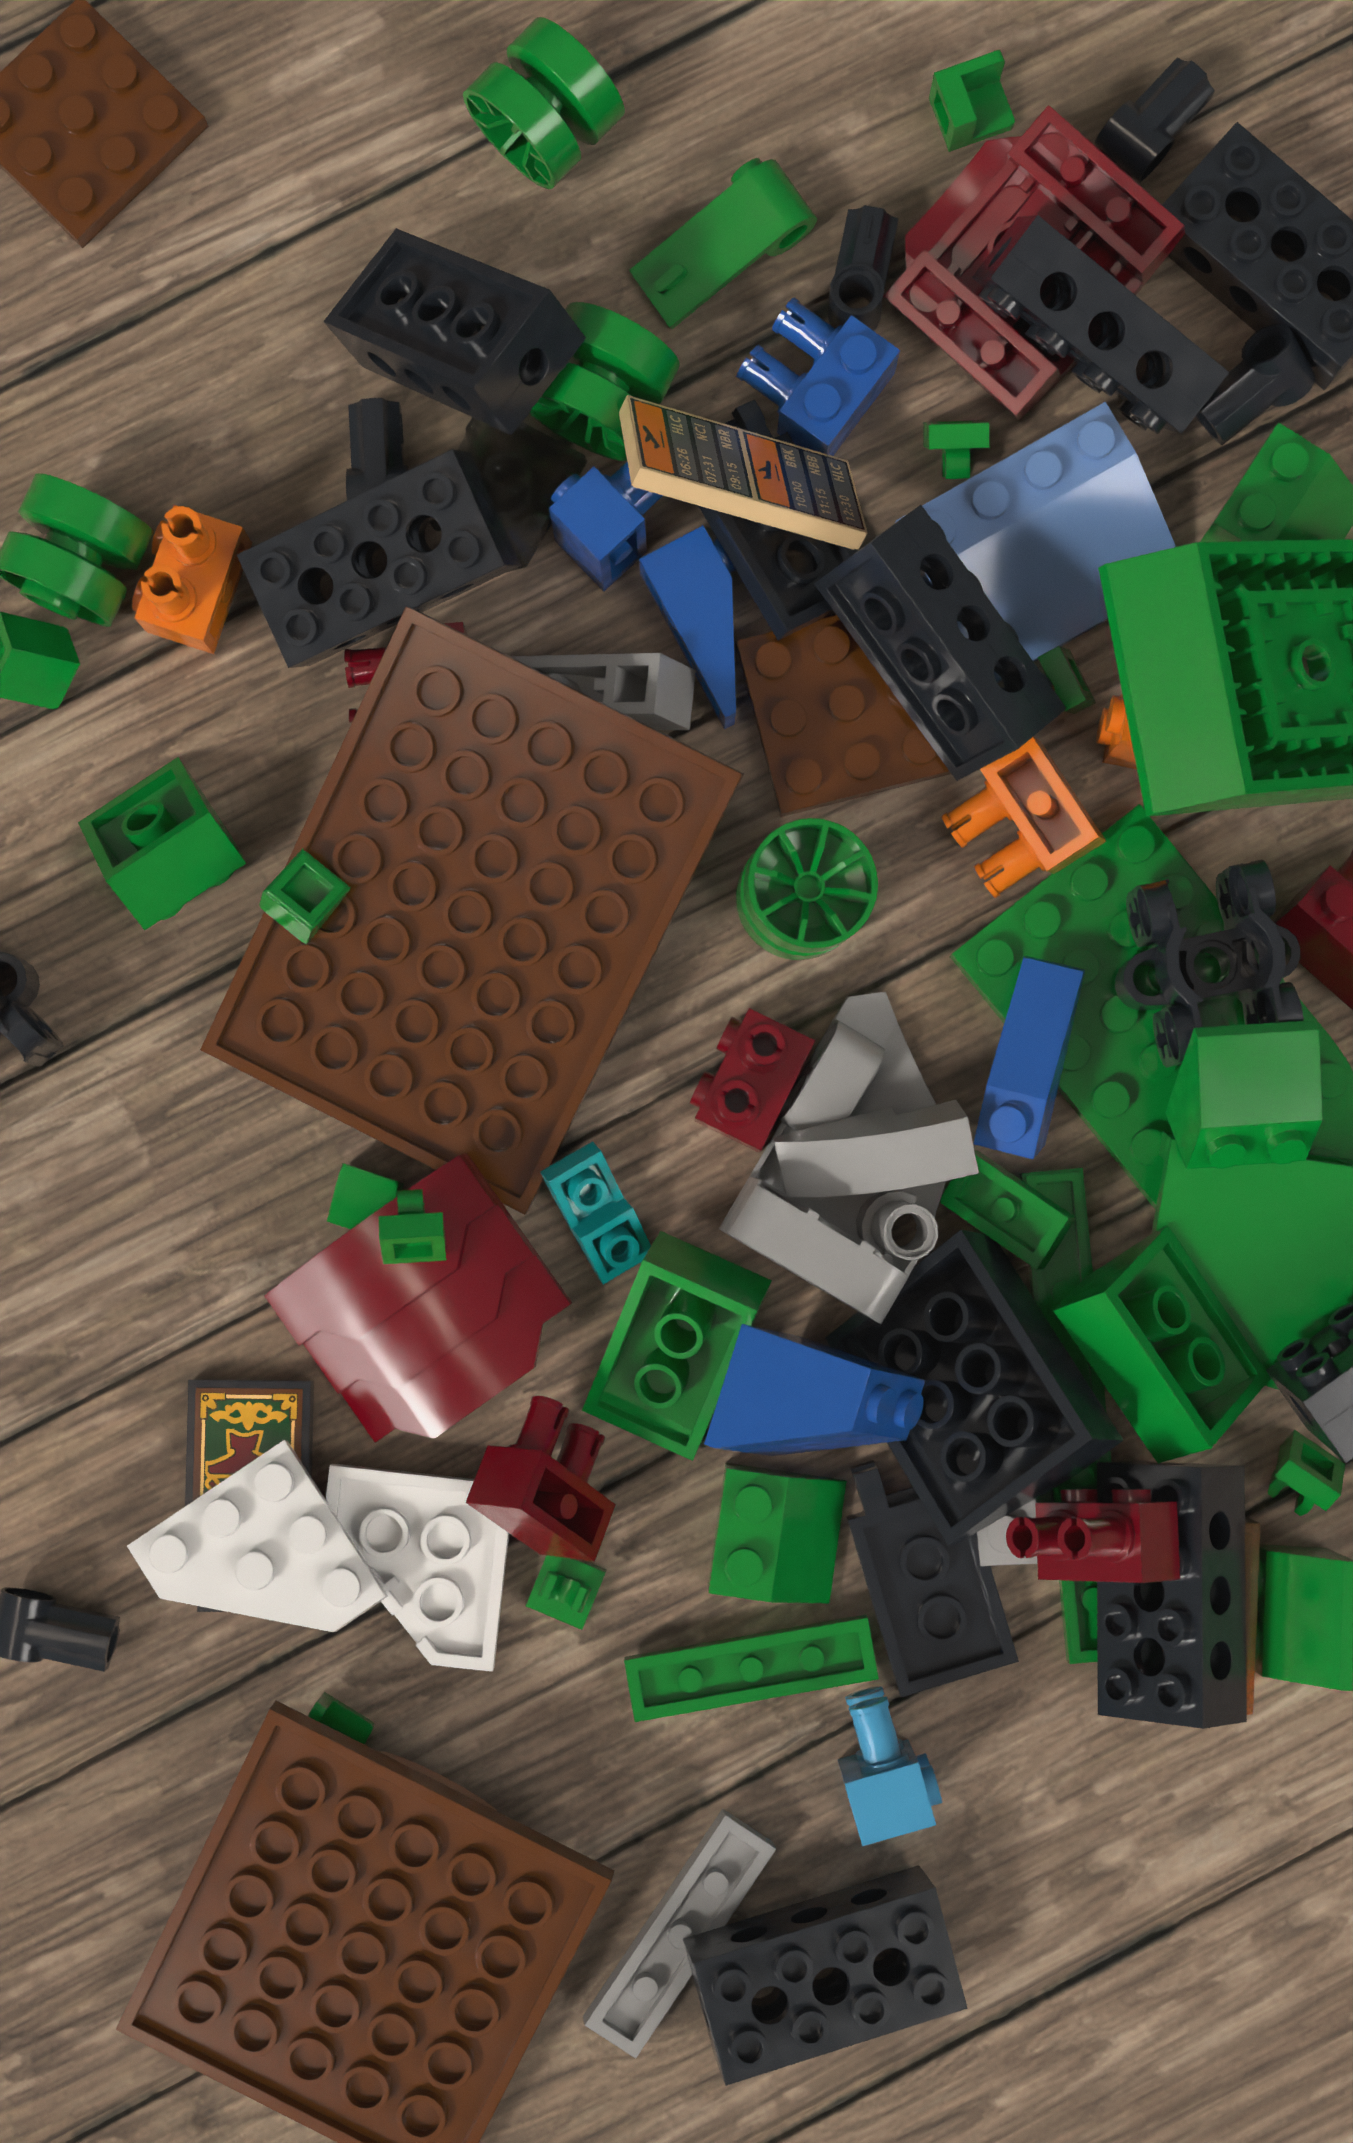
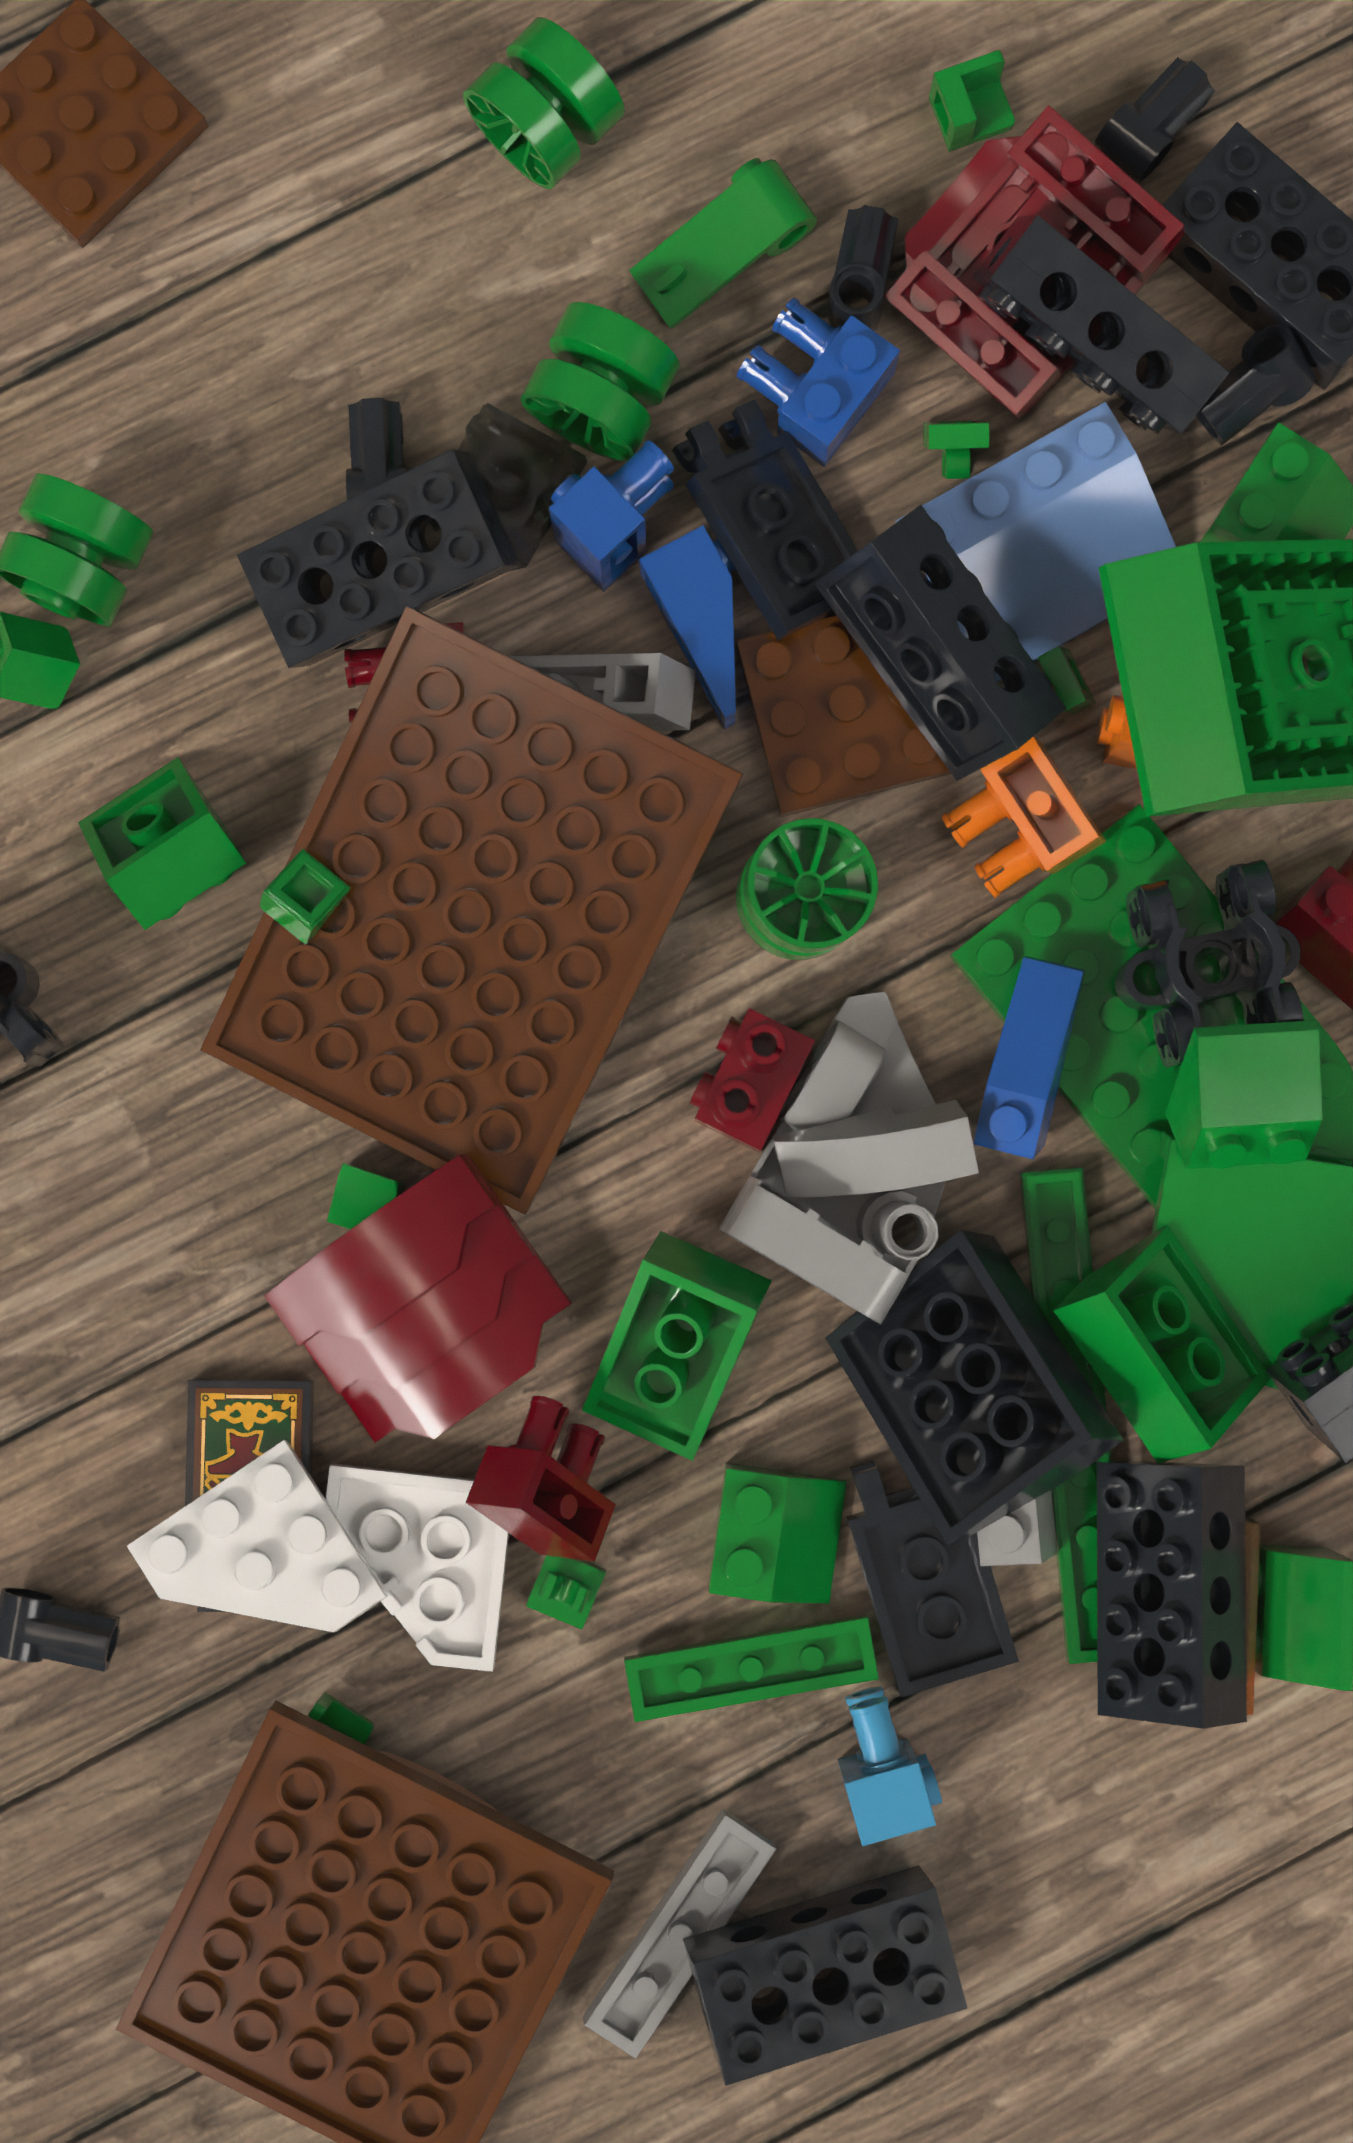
orange brick [132,505,252,654] -> none
black brick [323,228,586,435] -> none
green tile [378,1189,446,1264] -> none
teal slope [540,1141,651,1285] -> none
tile [619,395,868,550] -> none
blue slope [704,1324,925,1456] -> none
green plate [940,1150,1076,1270] -> none
dark red brick [1006,1489,1180,1583] -> none
green tile [1268,1429,1345,1516] -> none

